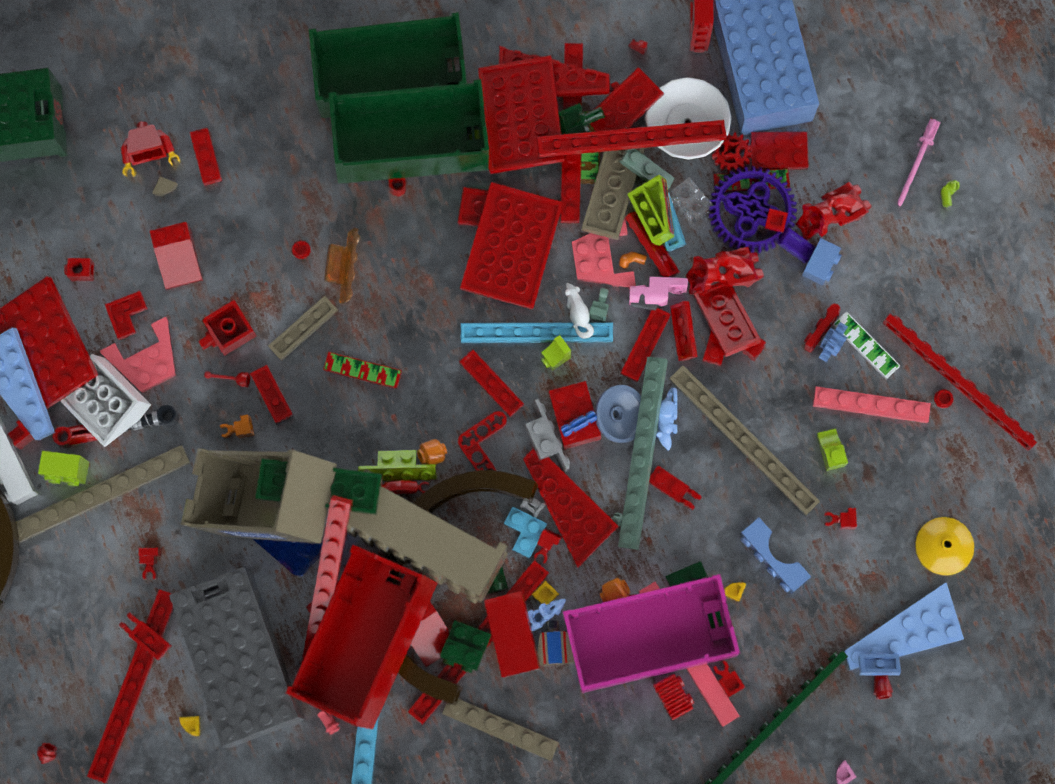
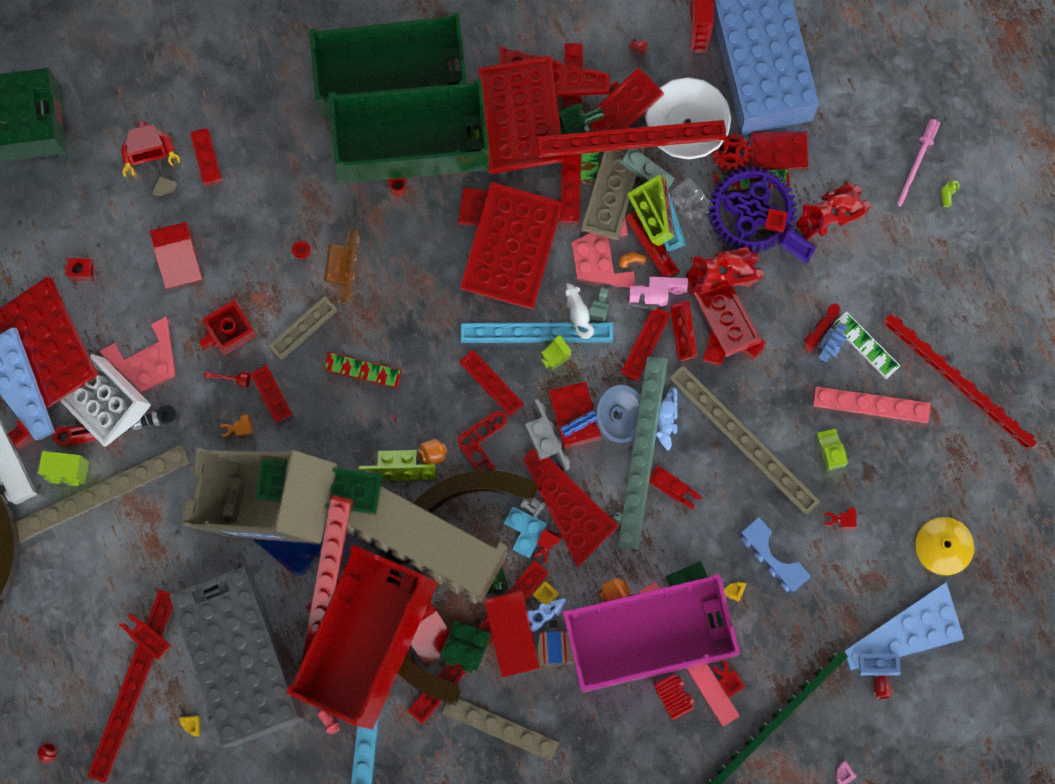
red plate [105,291,148,340] -> none
red piece [139,548,162,580] -> none
red arm [381,480,429,495] -> none
medium blue brick [802,238,842,286] -> none
red plate [934,389,954,408] -> none

